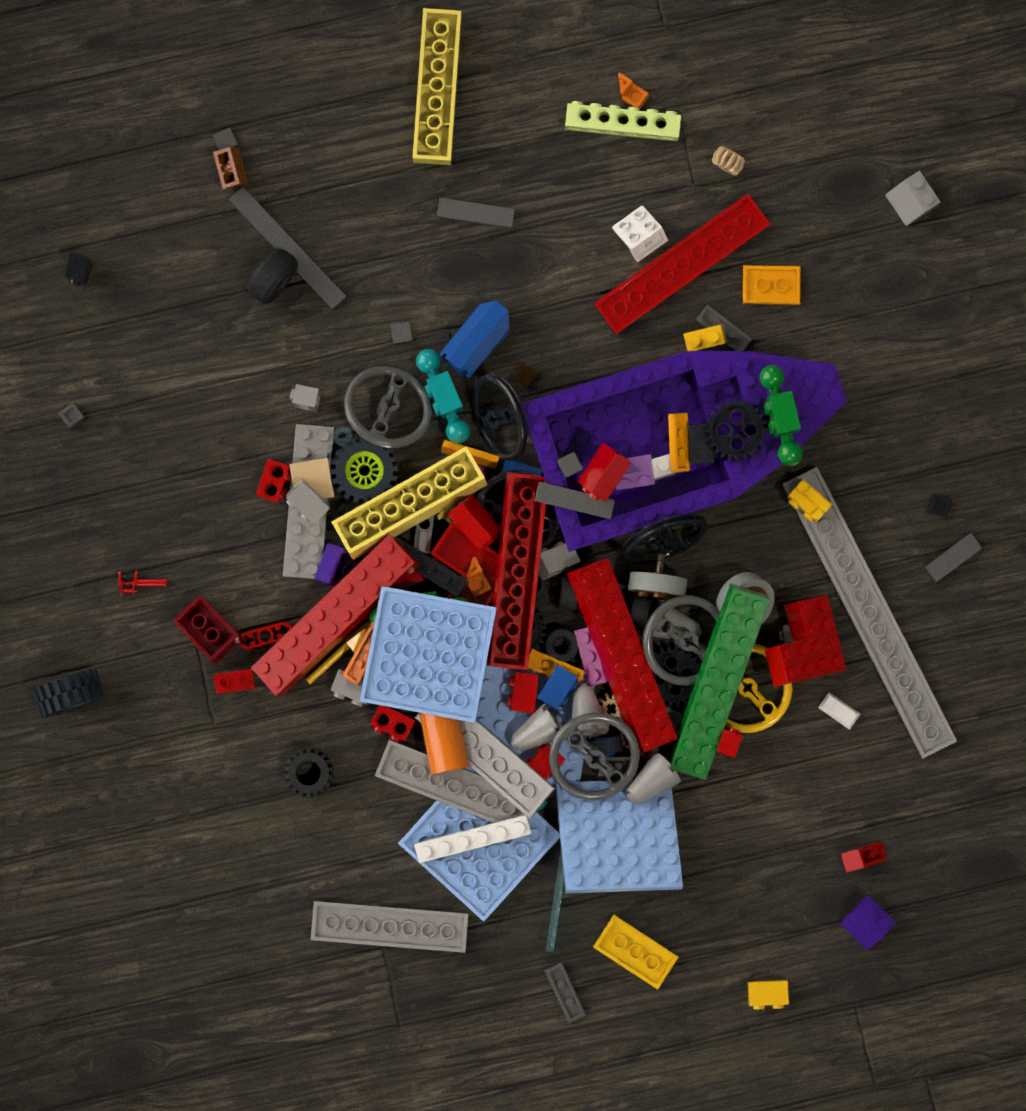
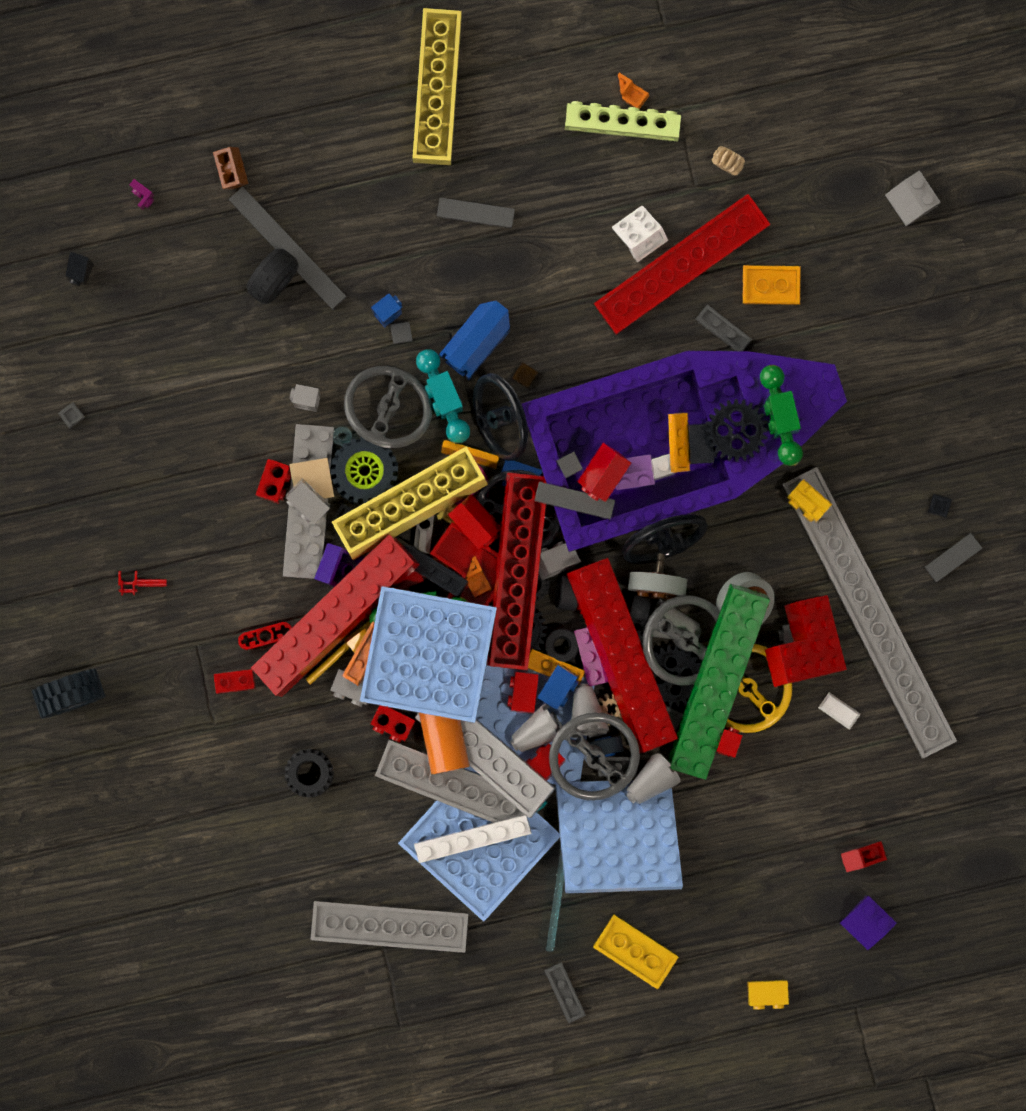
dark red brick [173,595,243,665] -> none
dark grey tile [213,127,238,150] -> none
yellow brick [683,324,727,351] -> none
none -> magenta bracket [129,179,154,210]
none -> blue brick [371,293,402,328]

